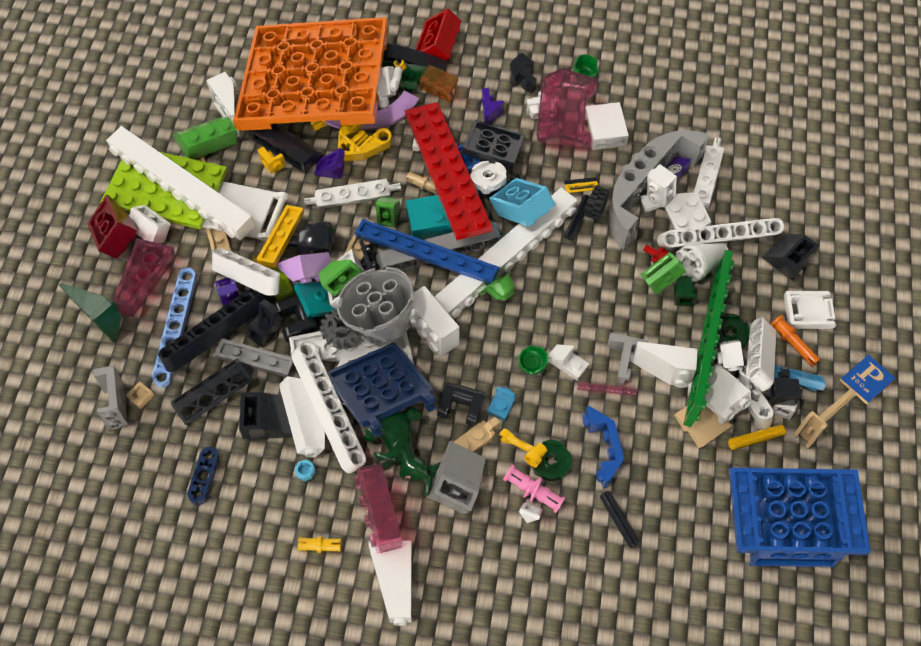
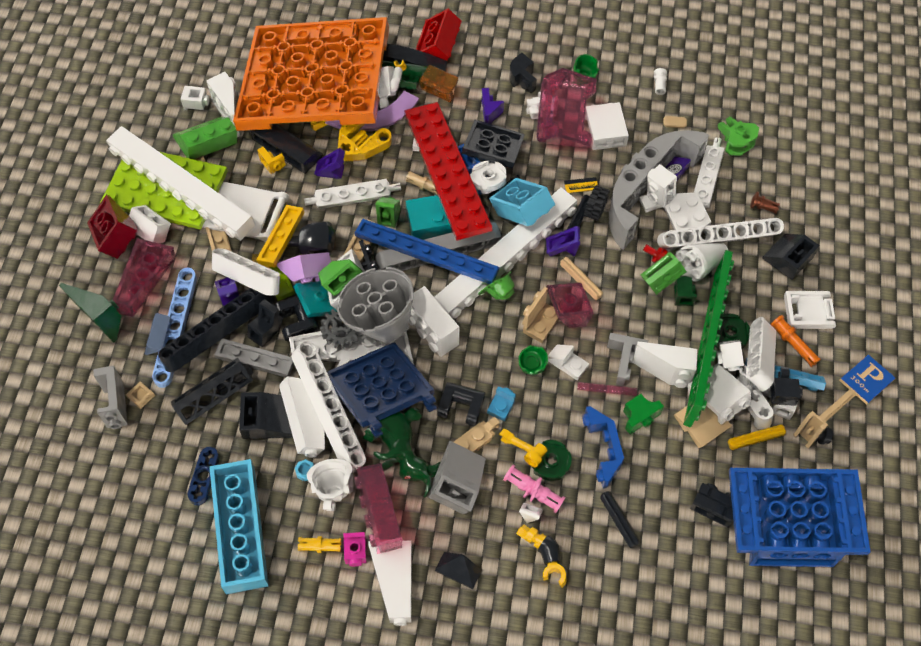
none -> sand blue slope [144,313,170,355]
none -> white brick [181,86,209,110]
none -> medium azure brick [209,459,268,594]
none -> white helmet [307,459,353,511]
none -> dark pink brick [343,532,367,567]
none -> black slope [435,552,482,590]
none -> yellow piece [516,525,567,588]
none -> tan bracket [522,287,562,344]
none -> dark purple slope [546,226,580,256]
none -> clear pink slope [546,282,594,328]
none -> tan axle [560,257,603,300]
none -> green brick [623,394,664,435]
none -> white pin [654,68,667,95]
none -> tan piece [663,116,687,128]
none -> black brick [690,483,733,528]
none -> bright green hinge [718,117,759,156]
none -> copper pin [750,191,780,214]
none -> black plate [817,426,833,445]

